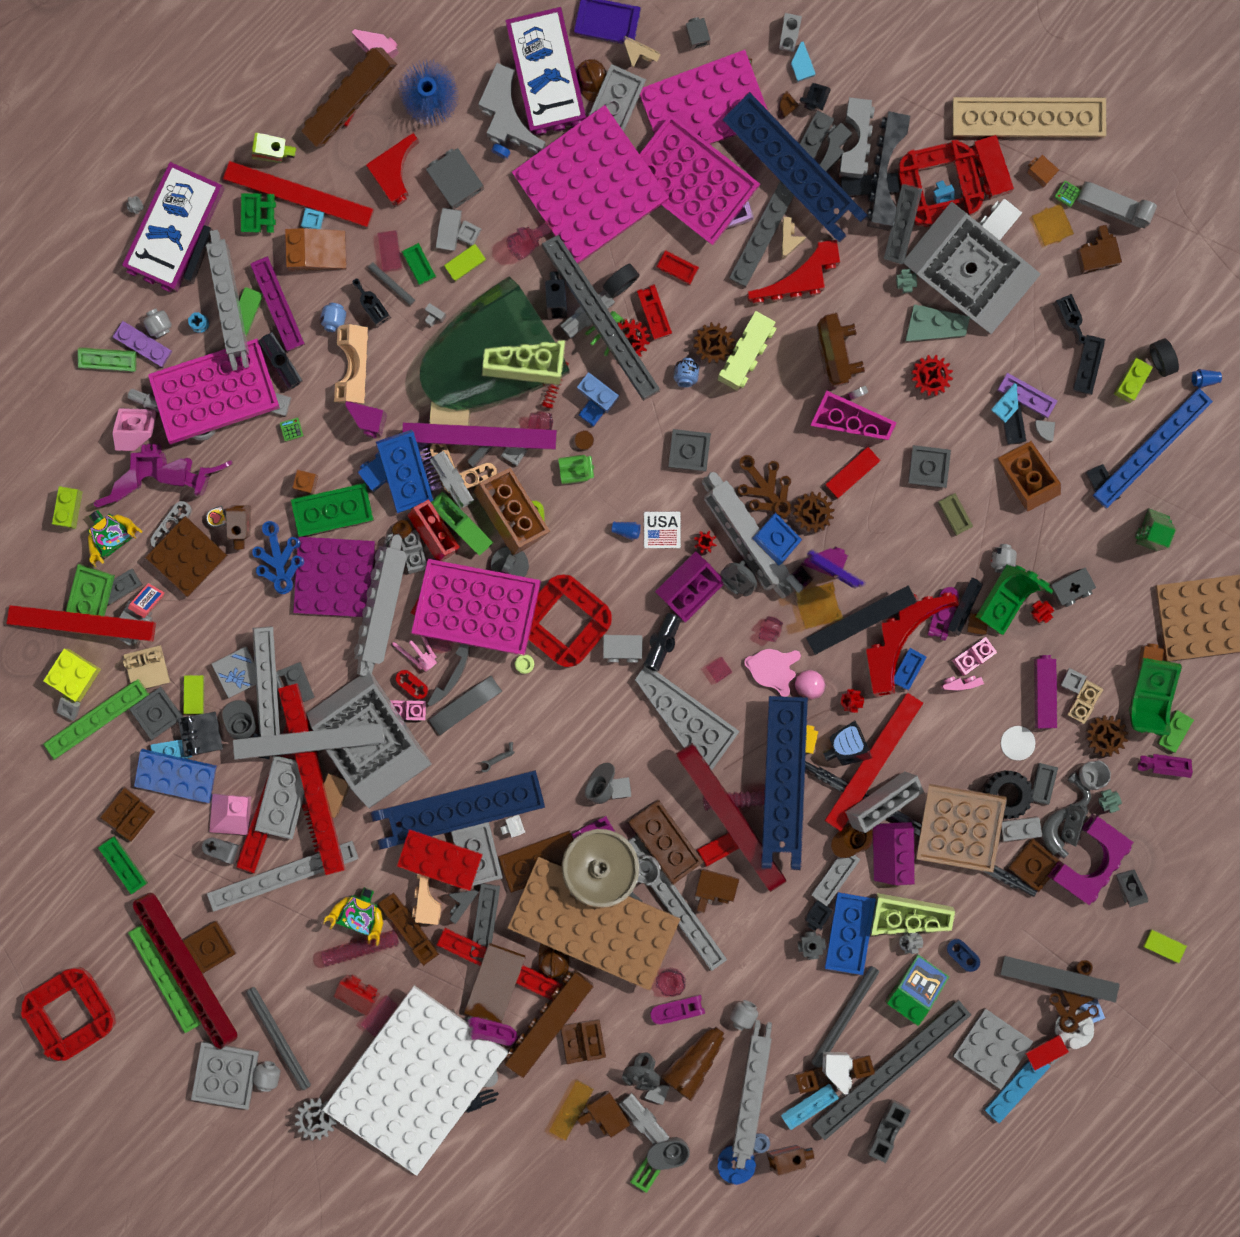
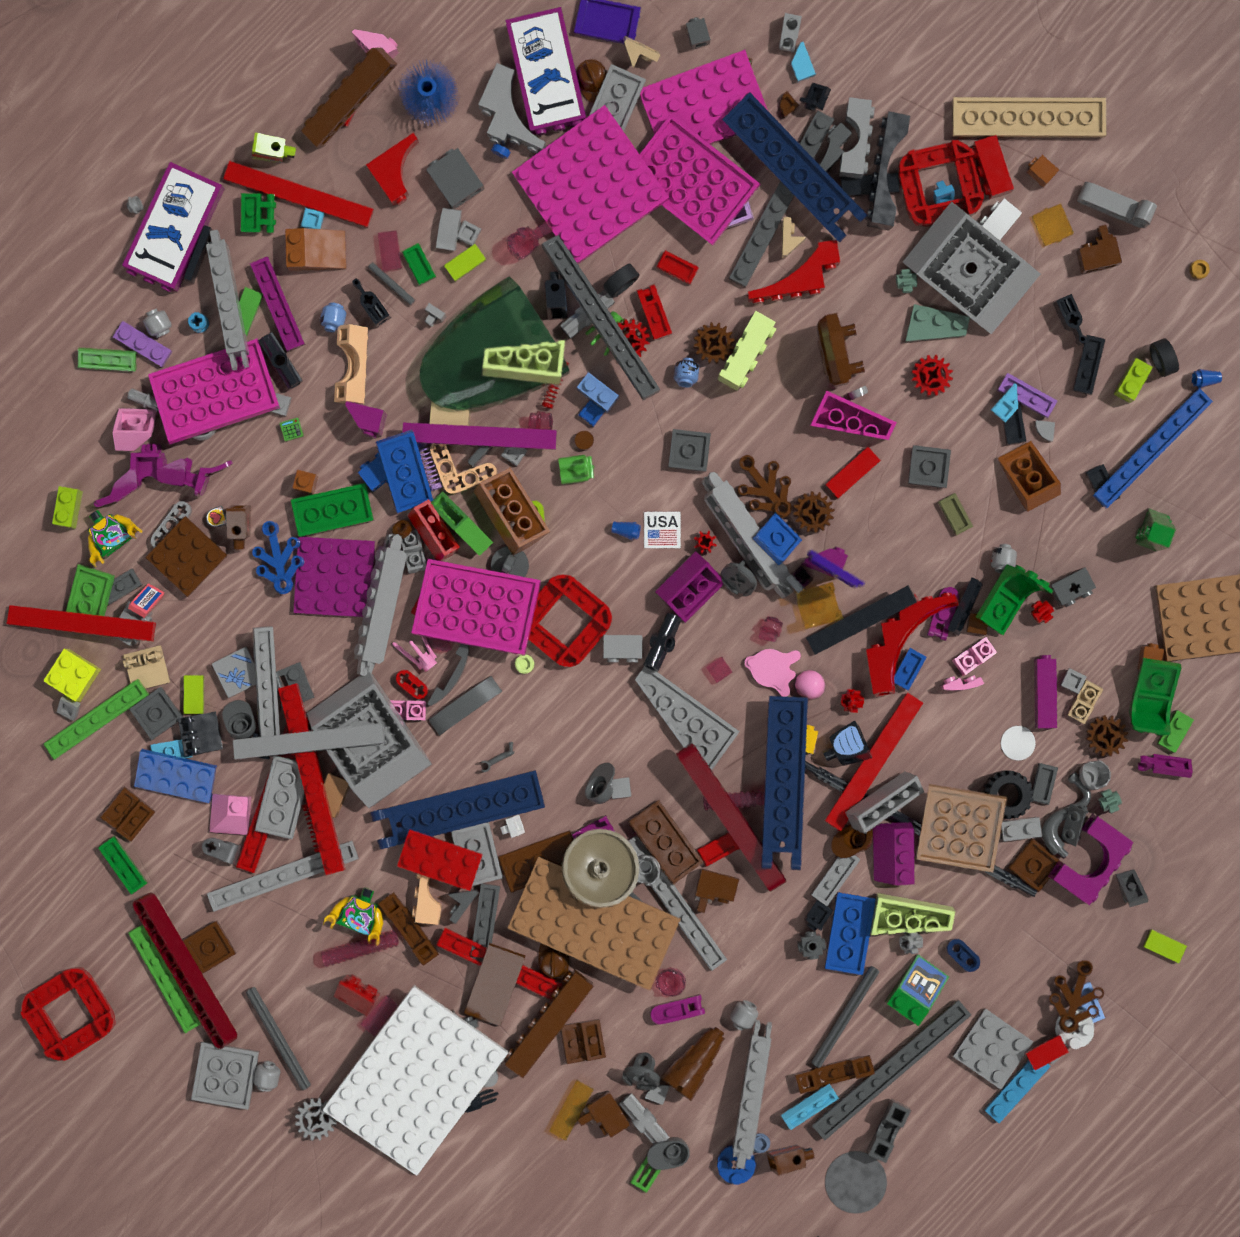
light grey piece [430,451,474,509] -> none
magenta plate [468,1017,518,1046] -> none
white slope [822,1052,852,1094] -> none
dark grey plate [884,184,922,264] -> none
dark grey tile [1001,956,1120,1003] -> none
bright green tile [1054,180,1081,207] -> none
none -> flat silver sticker [825,1151,887,1213]
none -> pearl gold tile [1189,260,1210,280]

